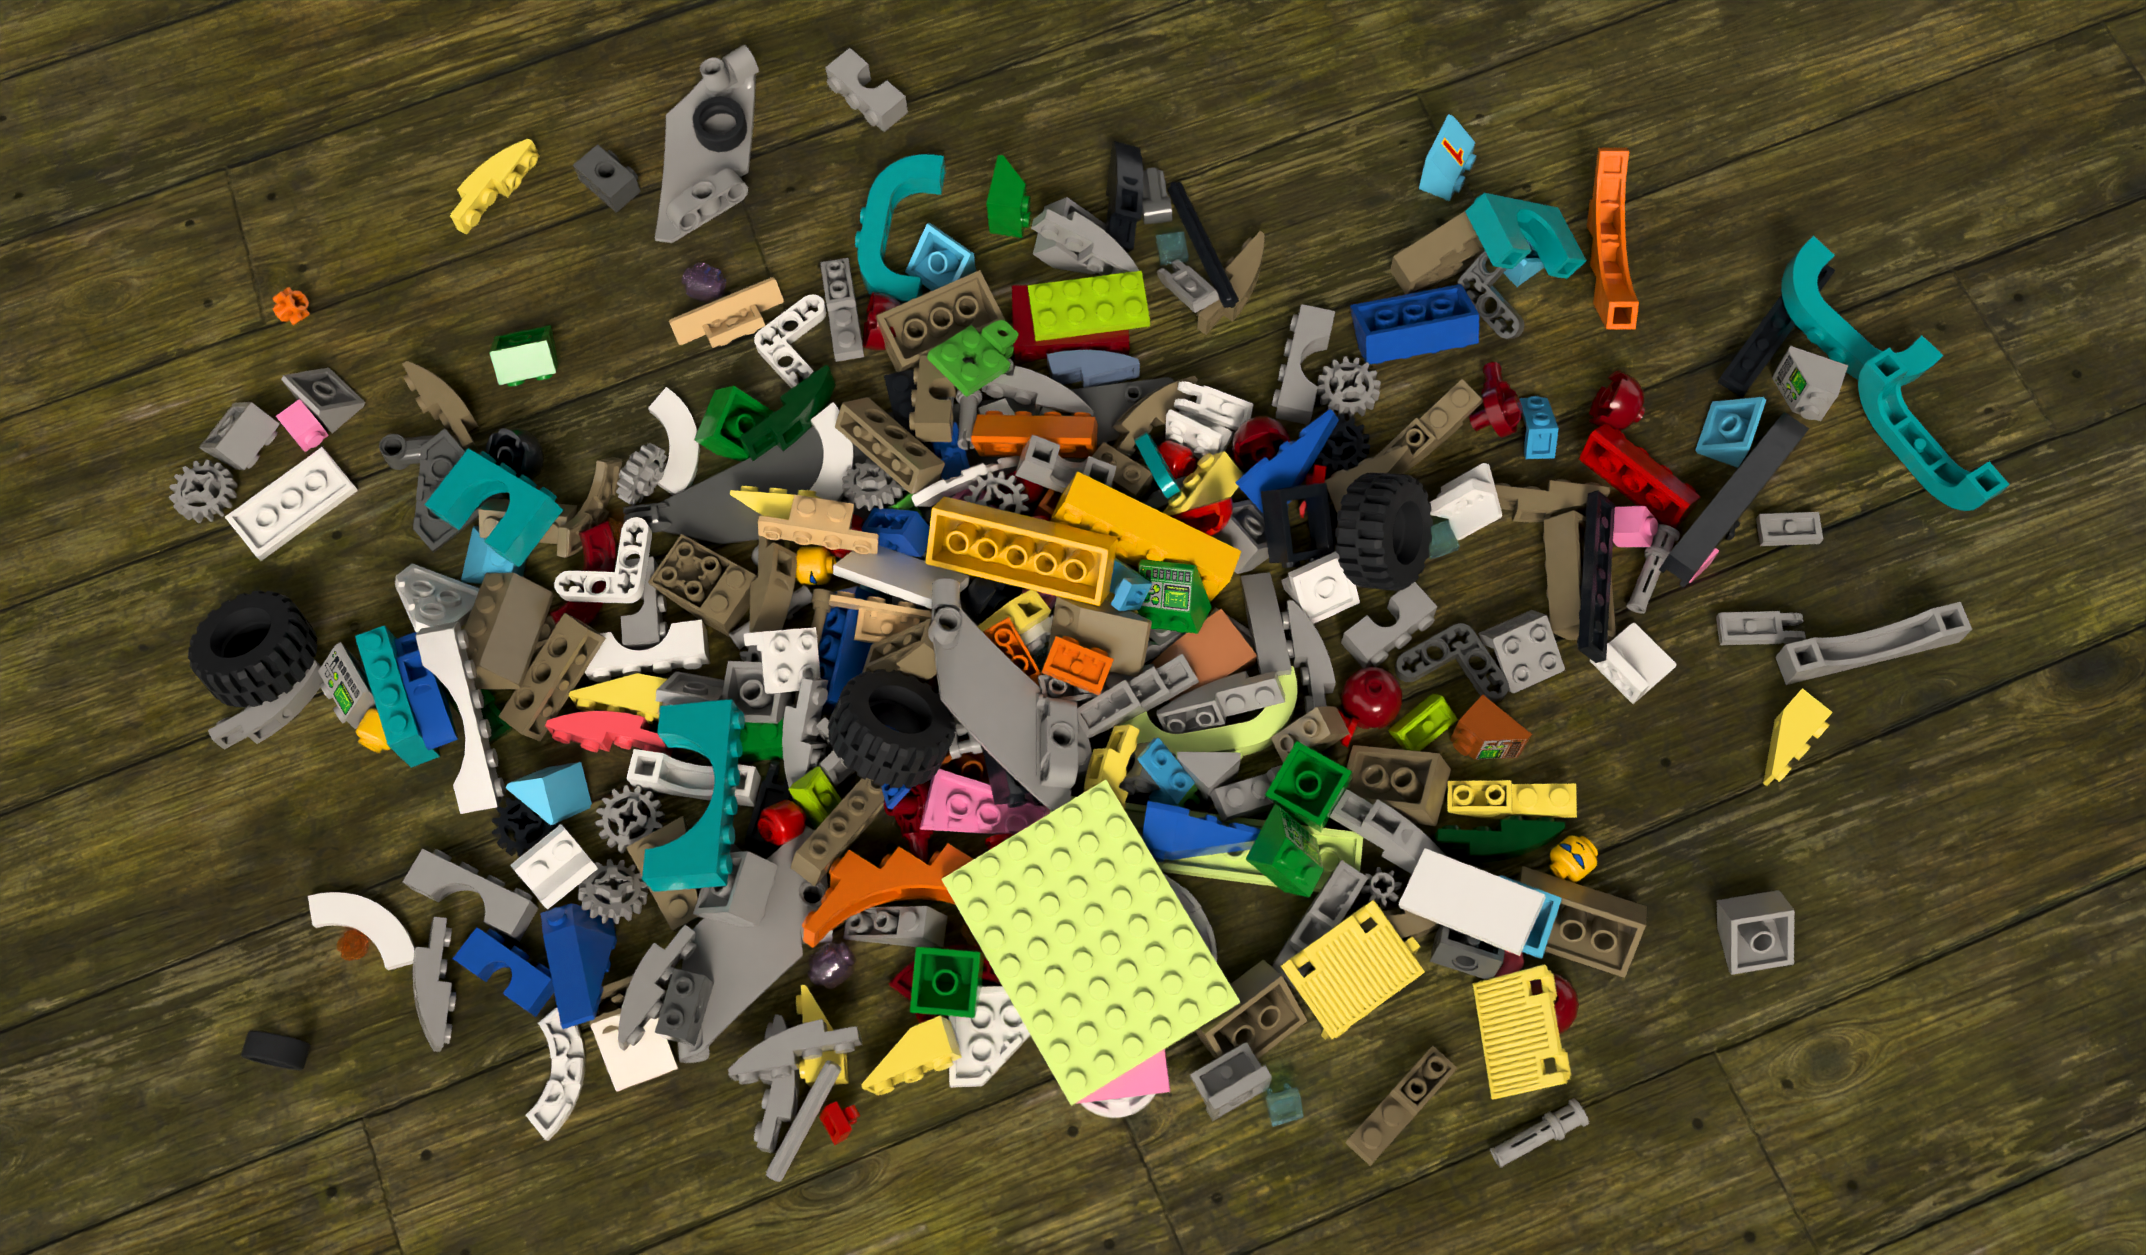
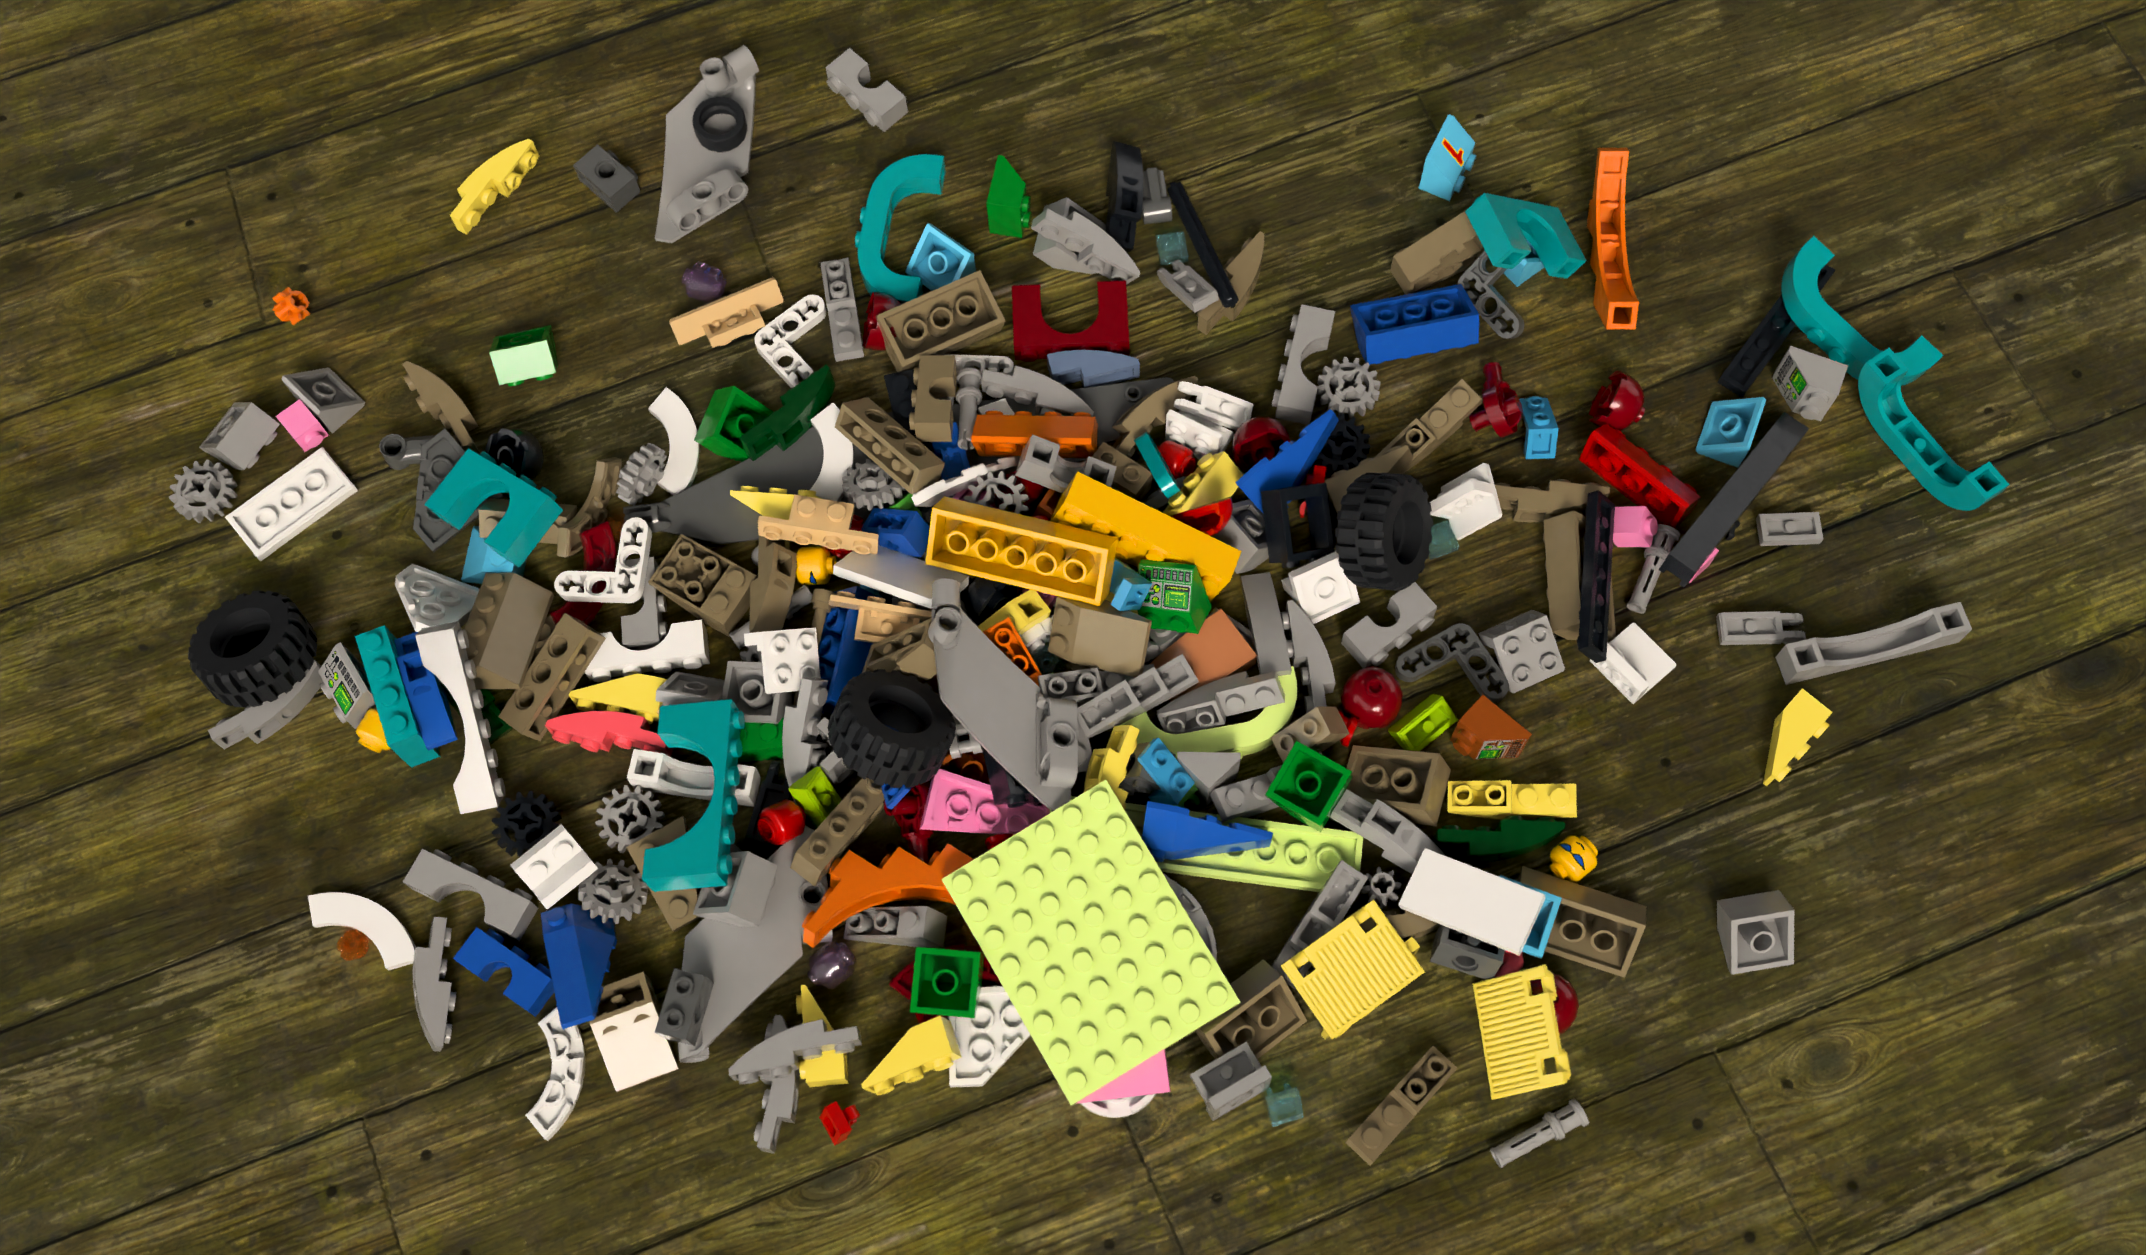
black tyre [241,1030,311,1070] -> none
medium azure slope [506,762,592,825] -> none
light grey slope [618,925,697,1051] -> none
light grey axle [766,1060,841,1182] -> none
bright green plate [927,320,1018,397] -> none
lime plate [1028,271,1150,341] -> none
orange bracket [1041,636,1114,695] -> none
green slope [1245,805,1324,898] -> none

